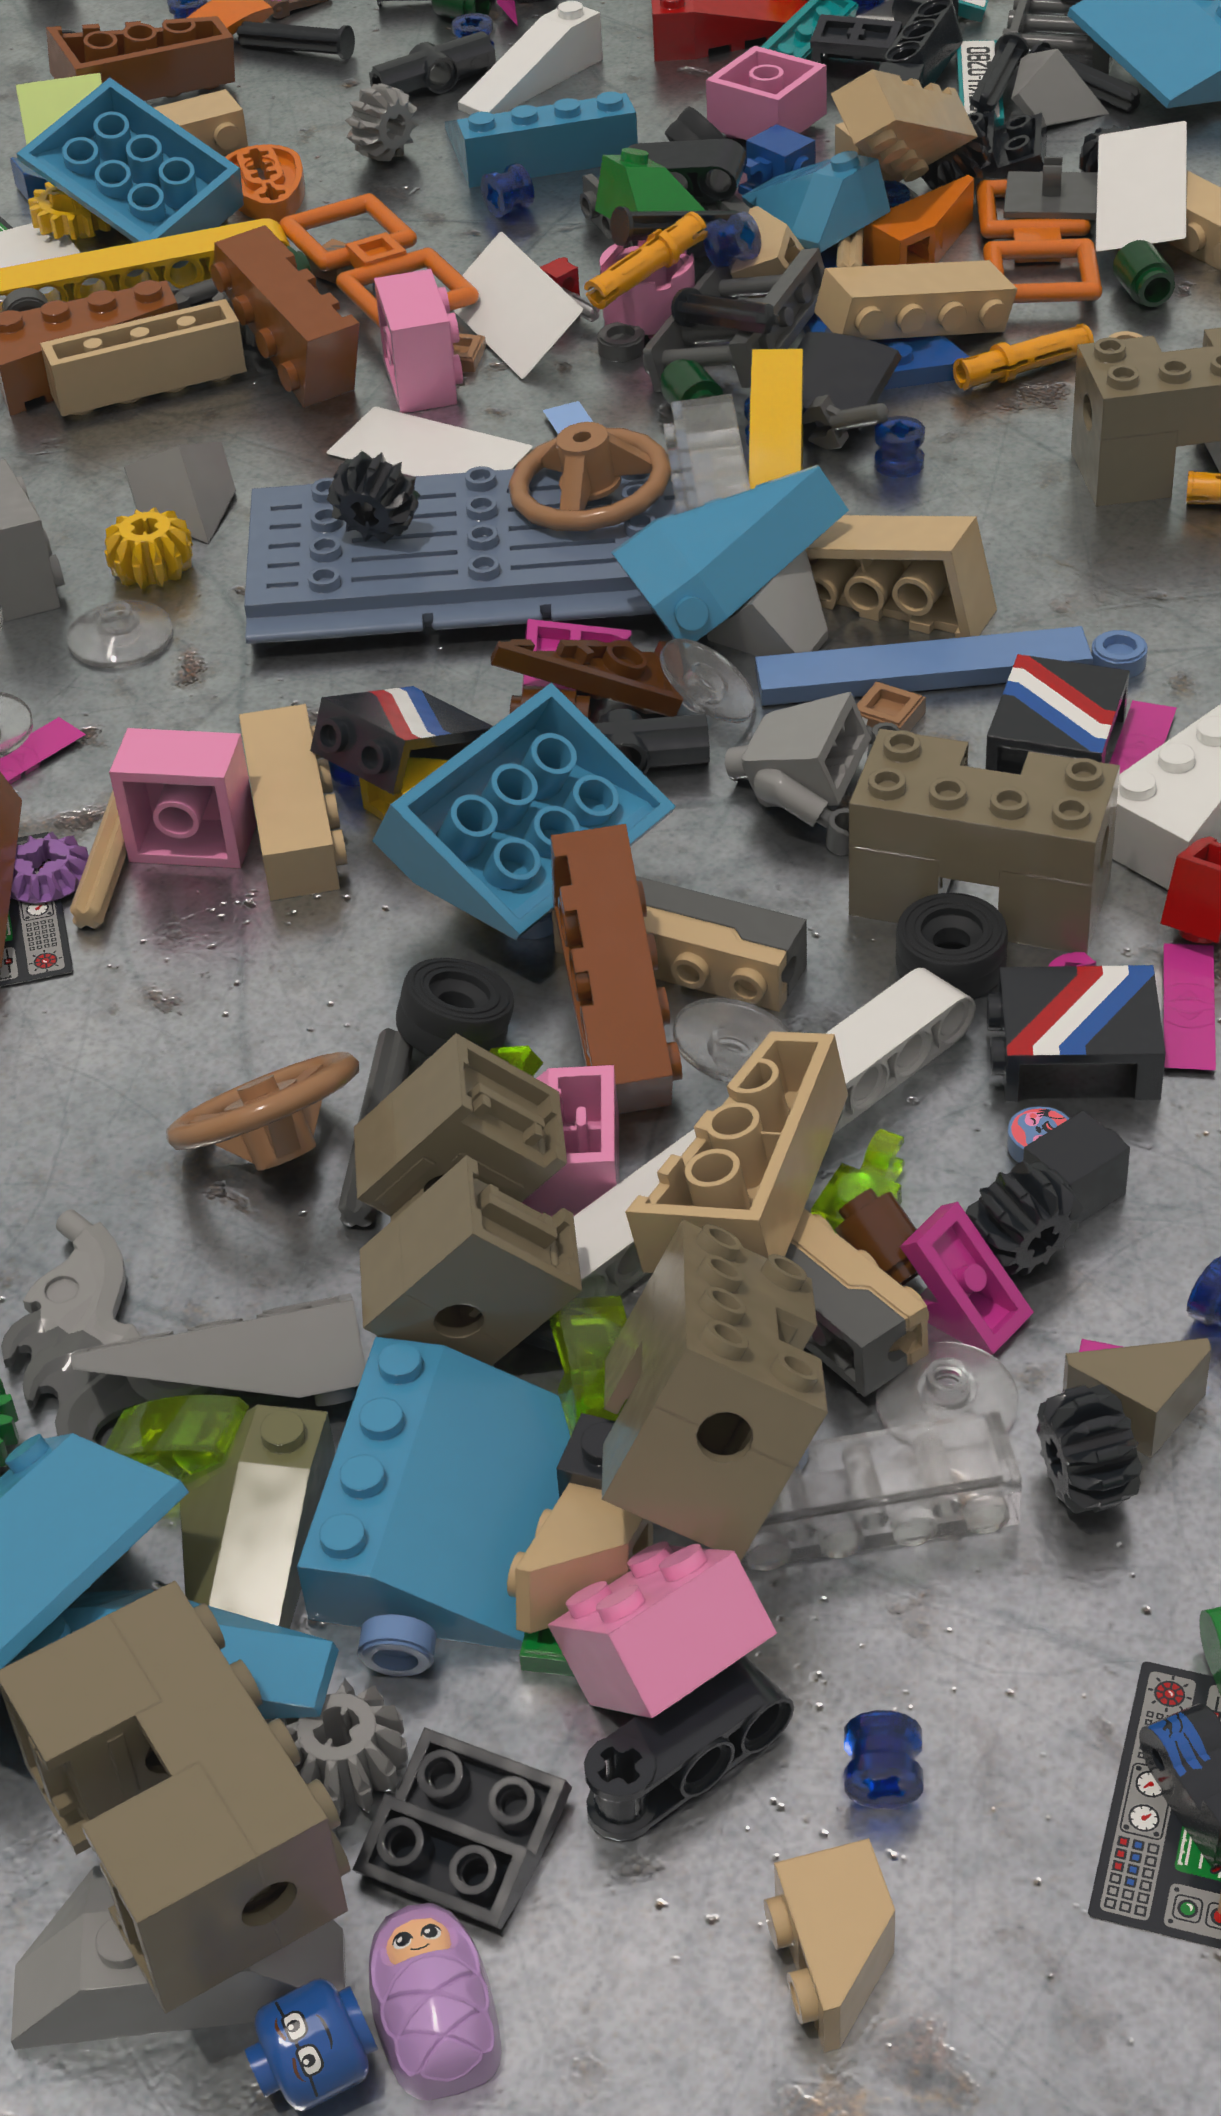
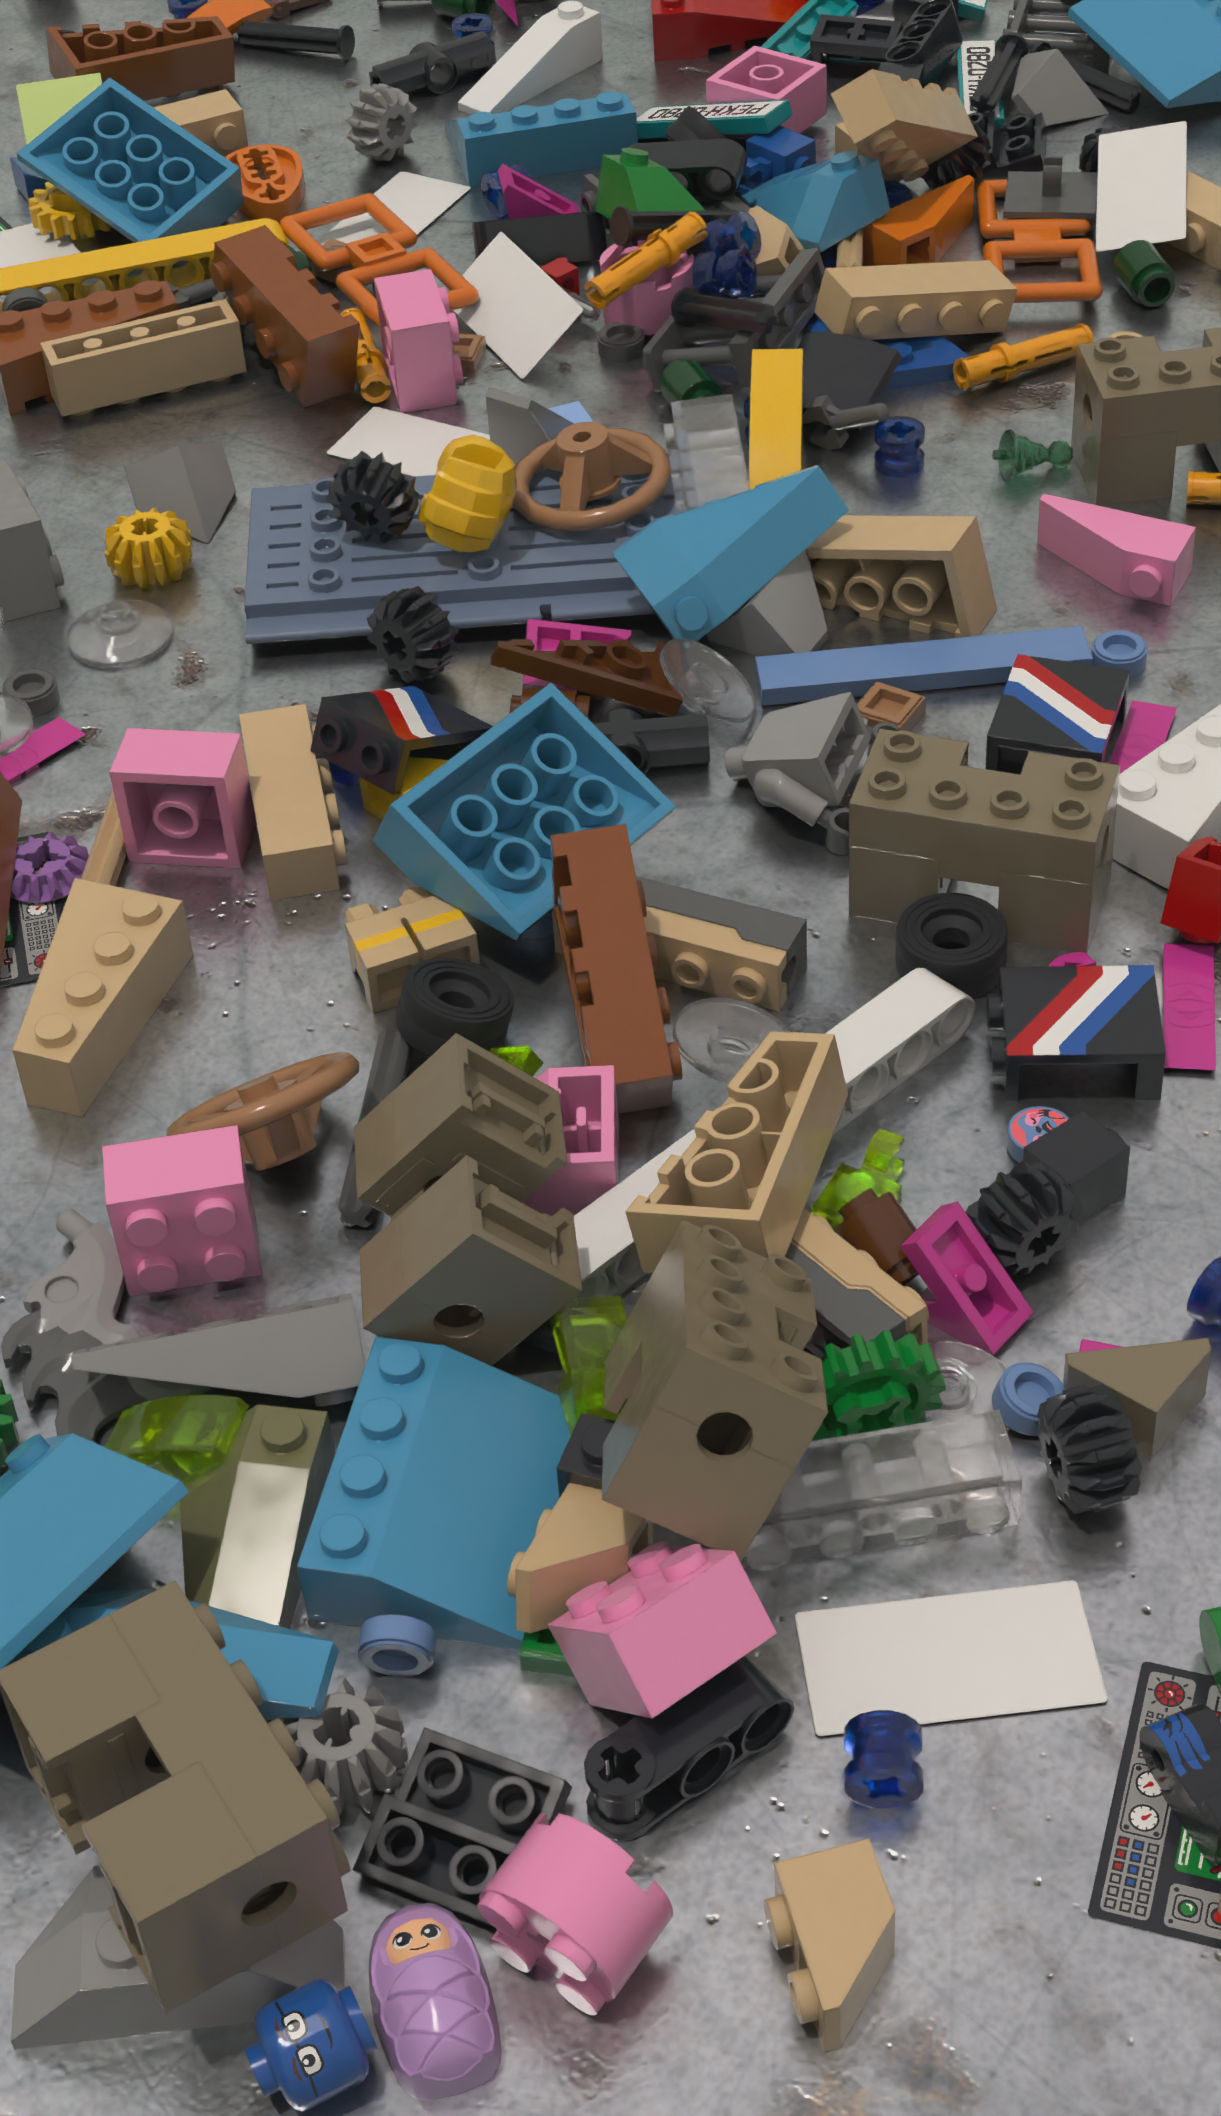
none -> dark grey tile [2,668,60,717]
none -> tan wedge [12,878,194,1117]
none -> bright pink brick [102,1125,263,1296]
none -> white sticker [317,171,471,245]
none -> light orange pin [340,308,391,403]
none -> tan hips [345,886,480,1014]
none -> black gear [367,586,459,683]
none -> yellow piece [418,434,517,553]
none -> black beam [472,211,607,265]
none -> bright pink brick [477,1813,673,2016]
none -> light grey slope [486,387,574,464]
none -> dark pink slope [498,164,580,219]
none -> tile [637,100,793,139]
none -> clear blue wheel [692,248,757,298]
none -> white sticker [795,1580,1108,1736]
none -> green gear [812,1330,946,1455]
none -> clear green piece [992,429,1073,481]
none -> medium blue tile [992,1362,1065,1436]
none -> bright pink slope [1037,494,1196,607]

